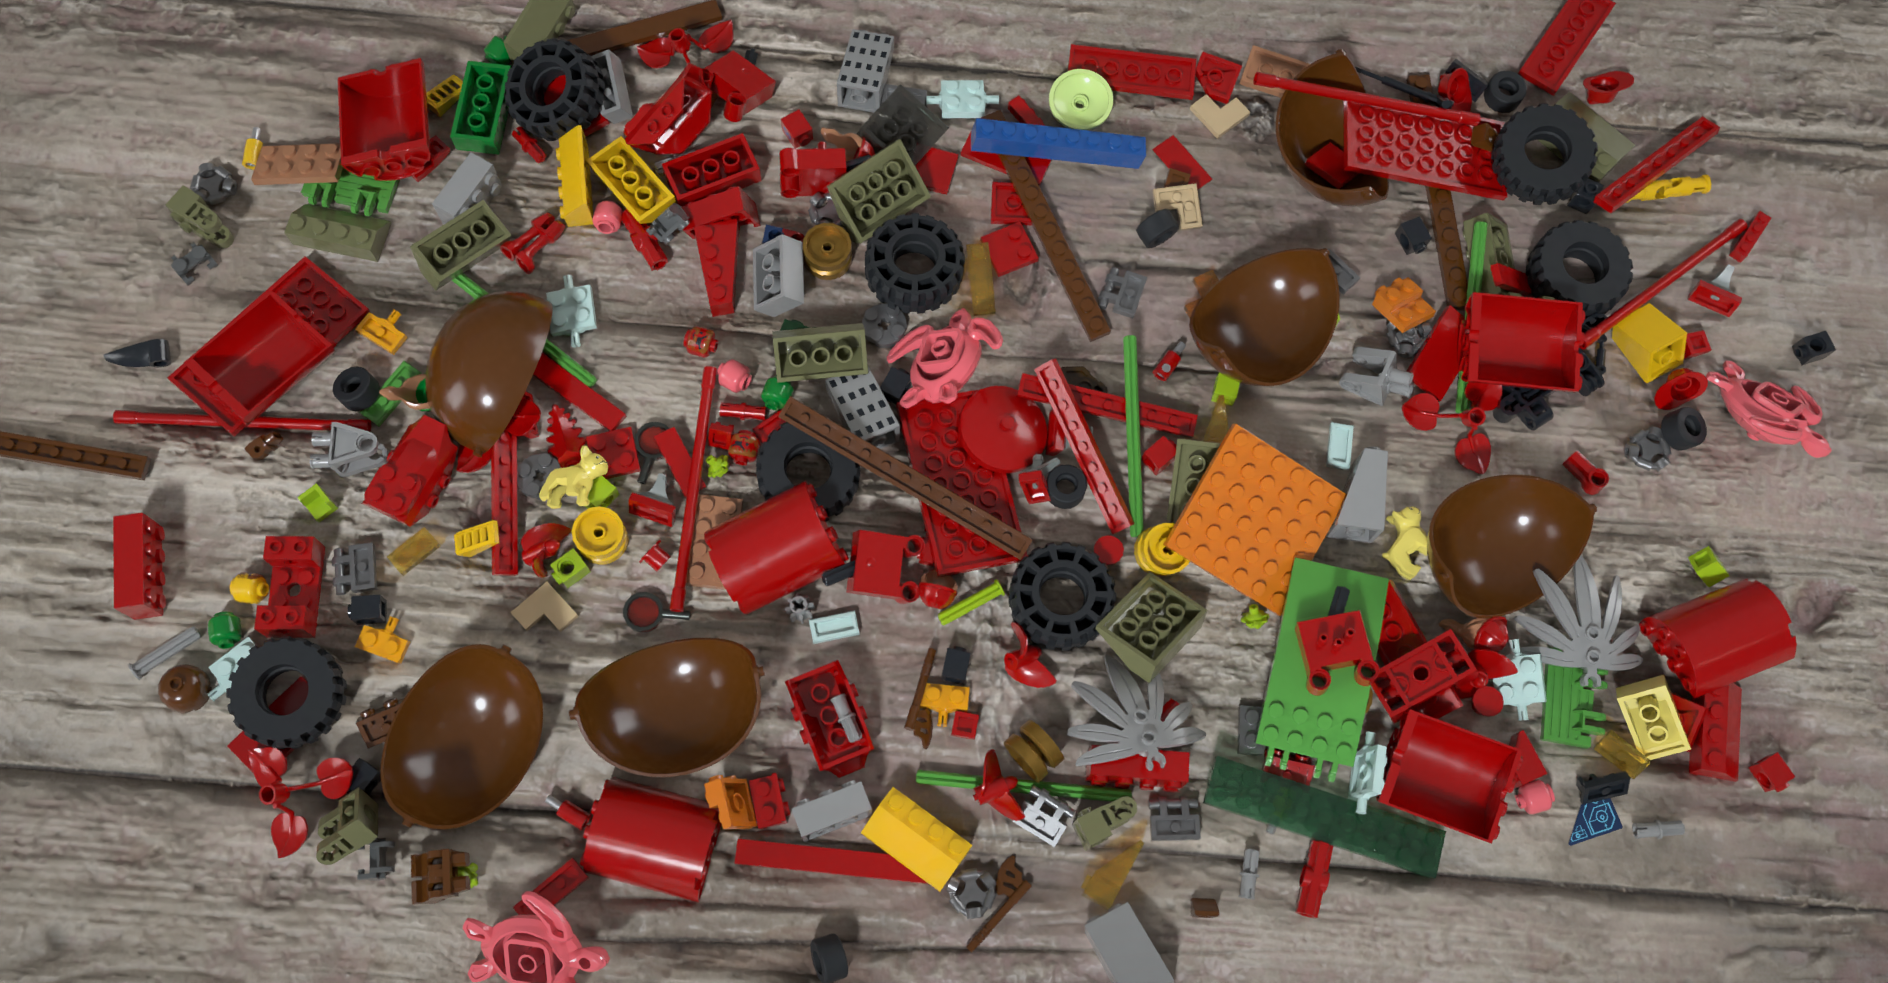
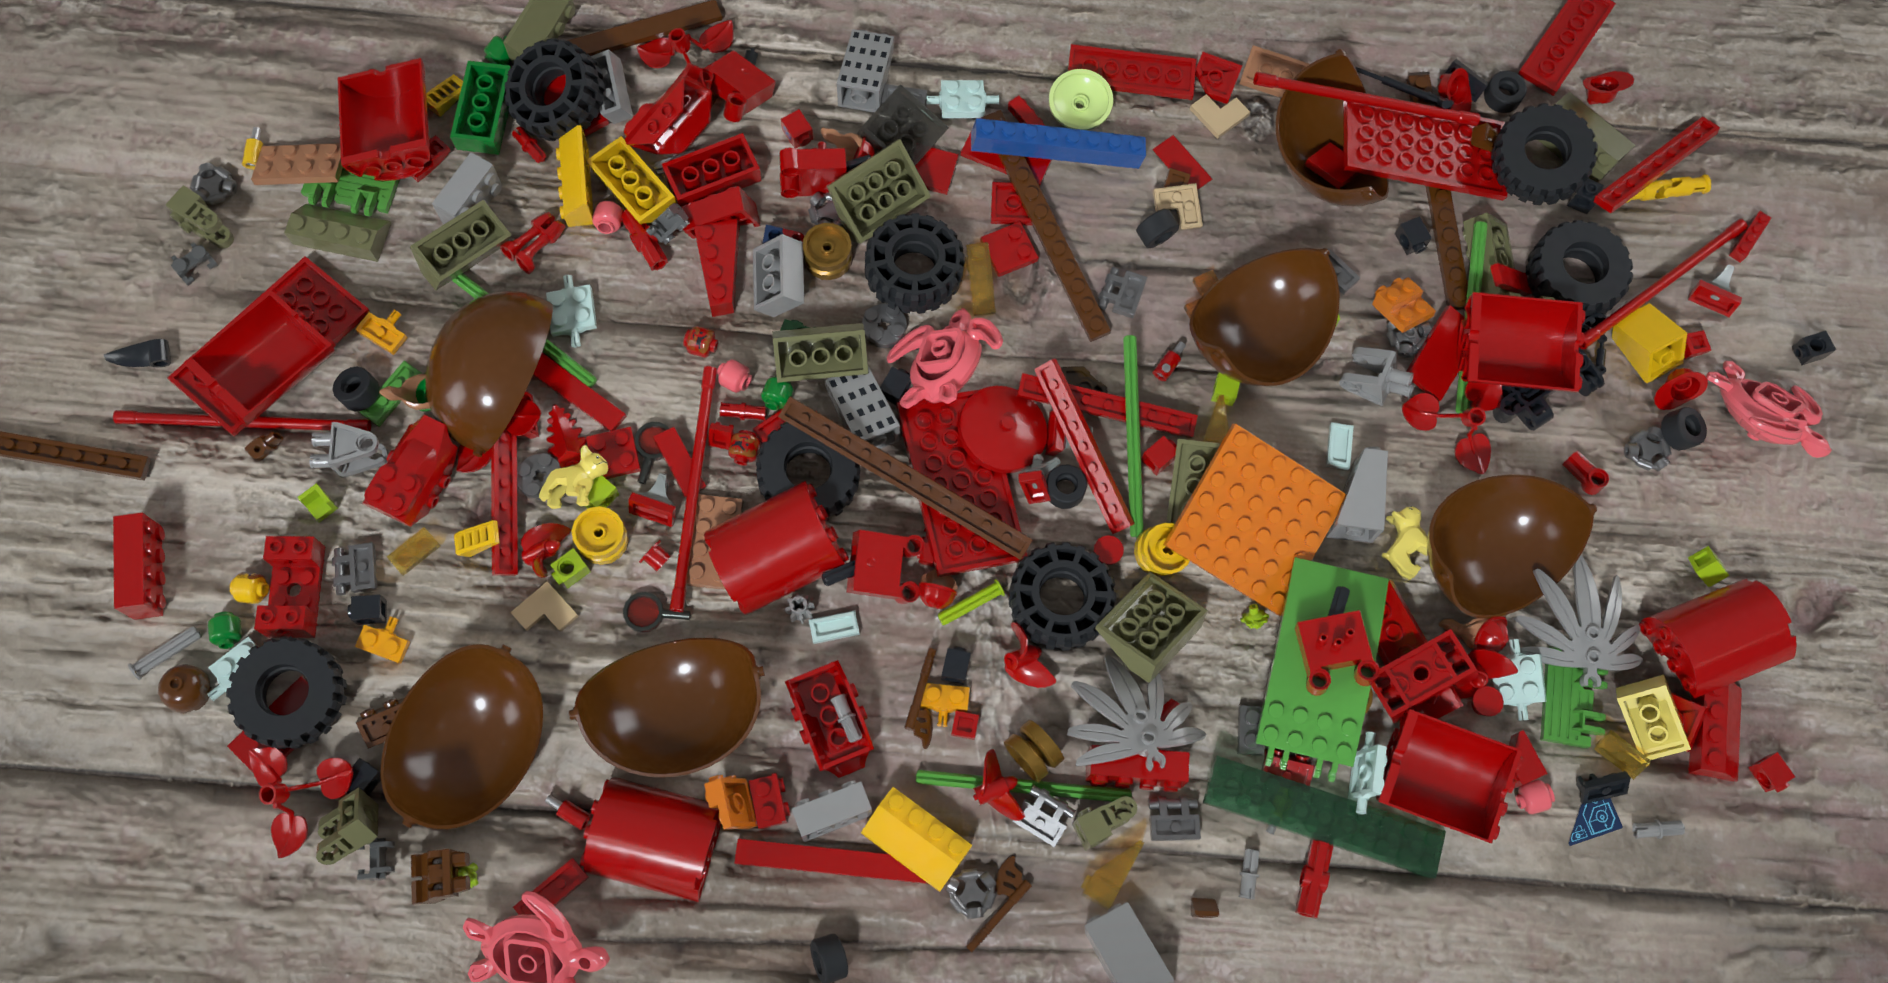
lime plant [706,455,729,478] -> none

